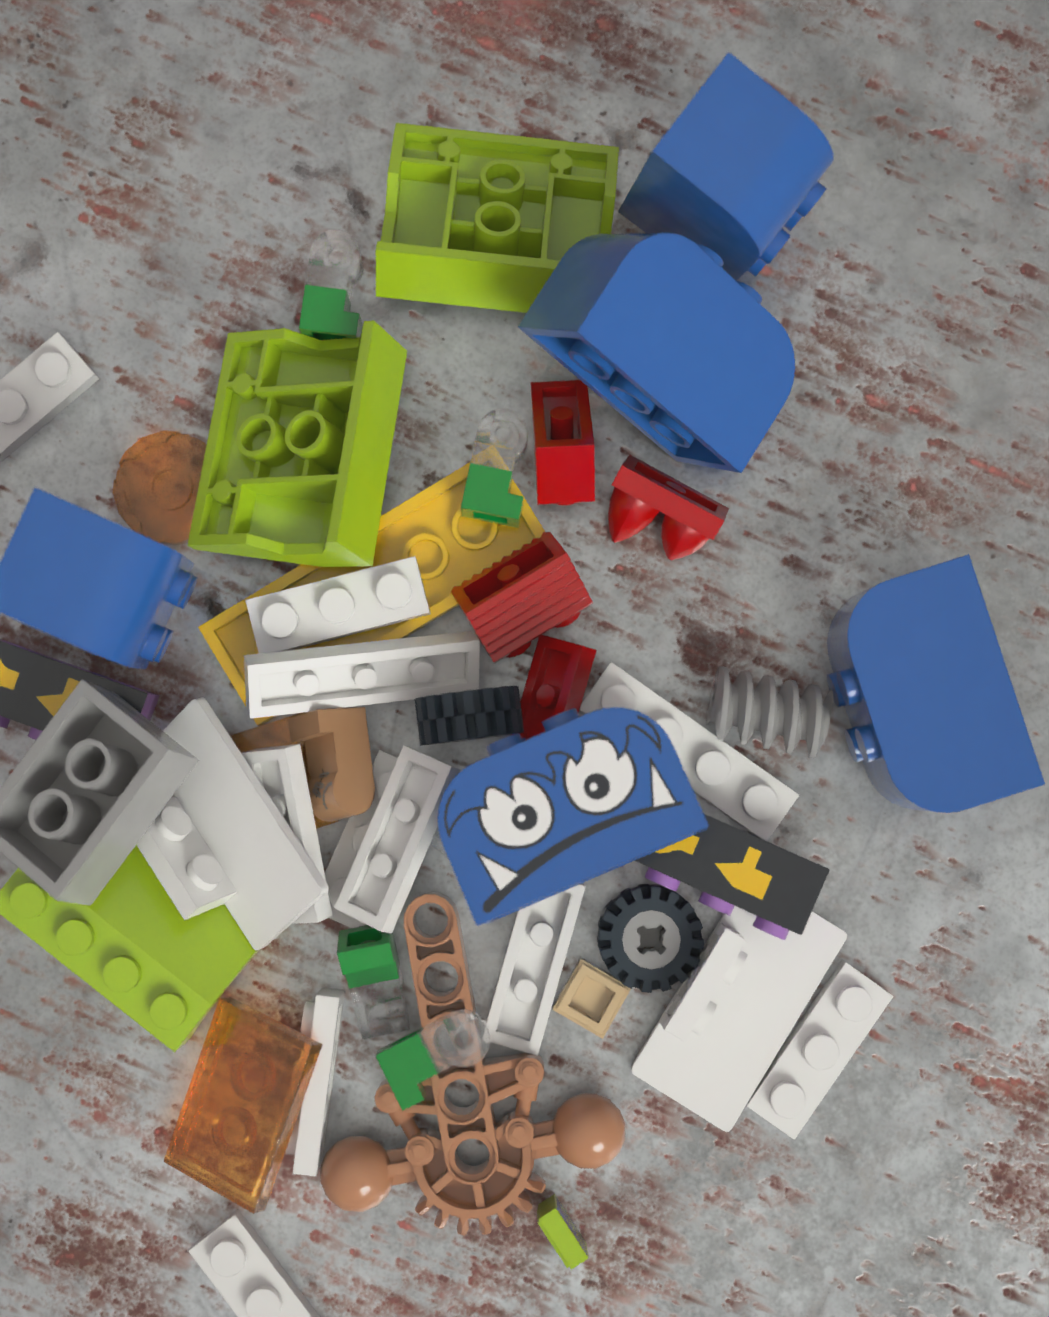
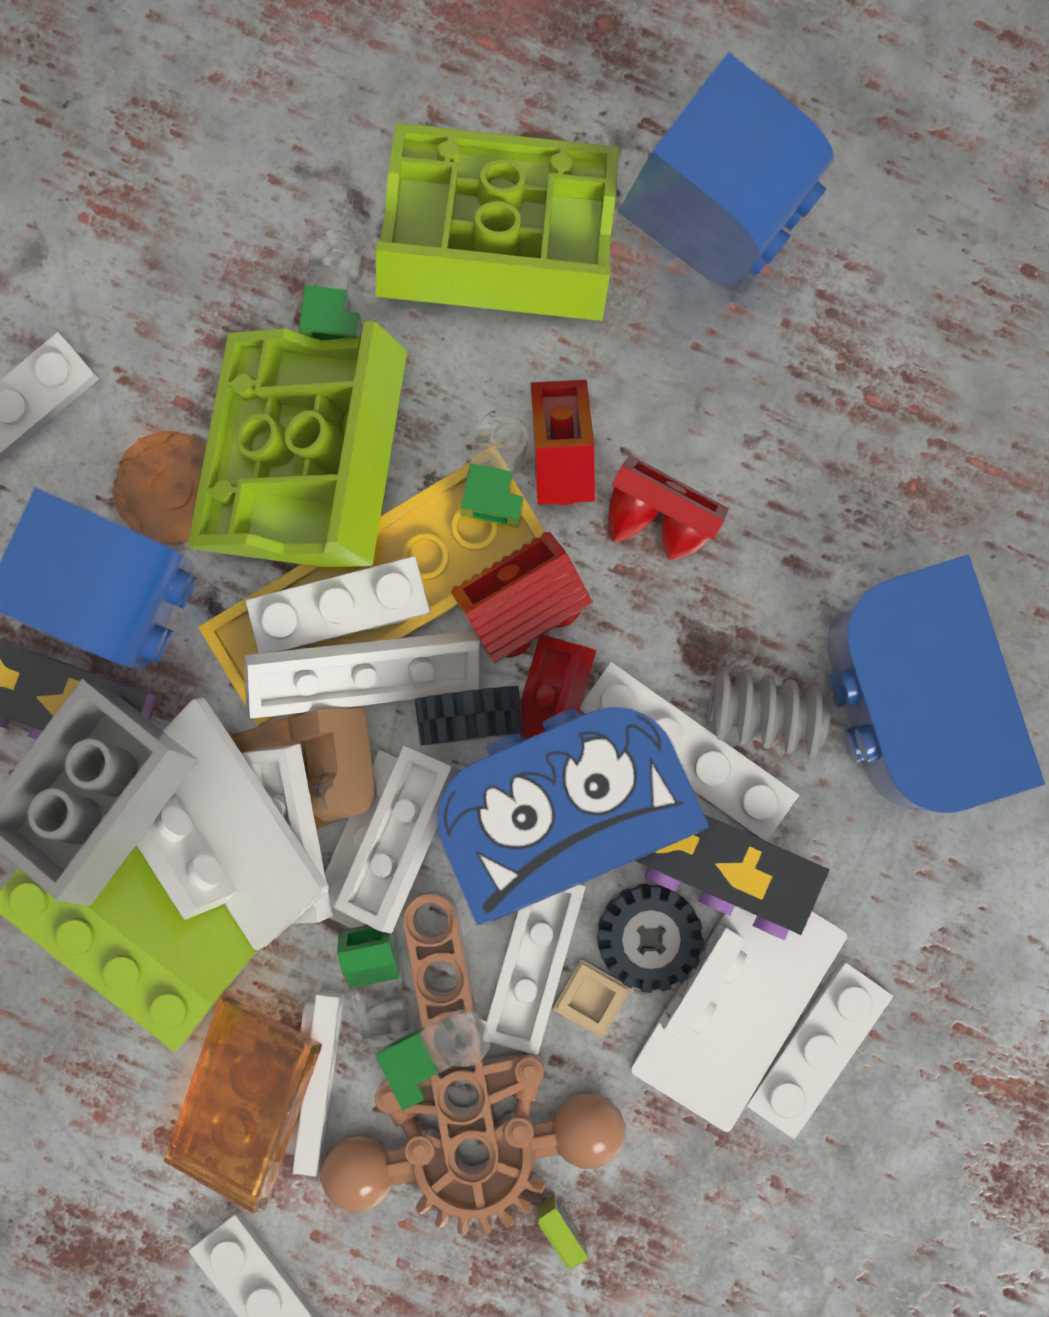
blue brick [518,233,795,473] -> none

